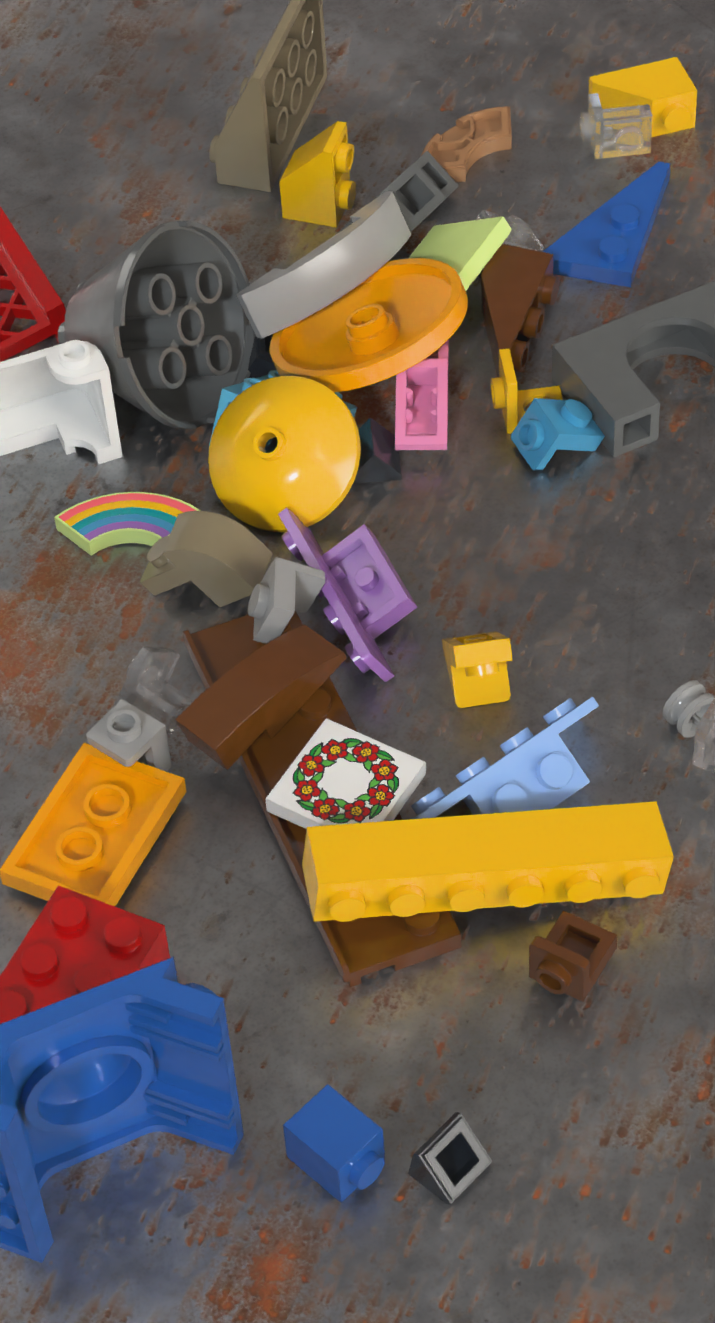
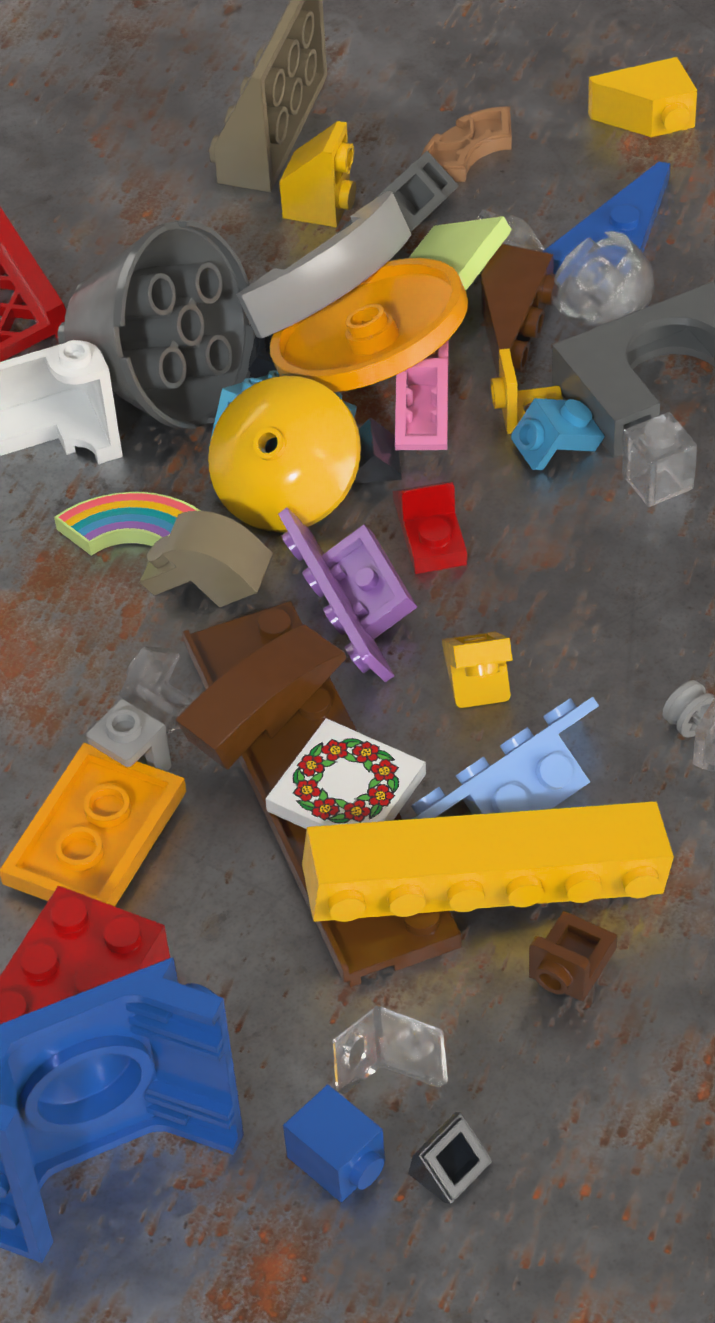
light grey bracket [248,557,325,644] -> none
clear bracket [580,93,652,159] -> none
none -> clear bracket [333,1005,448,1094]
none -> red slope [393,482,467,574]
none -> clear cylinder [552,231,655,331]
none -> clear brick [622,412,697,508]

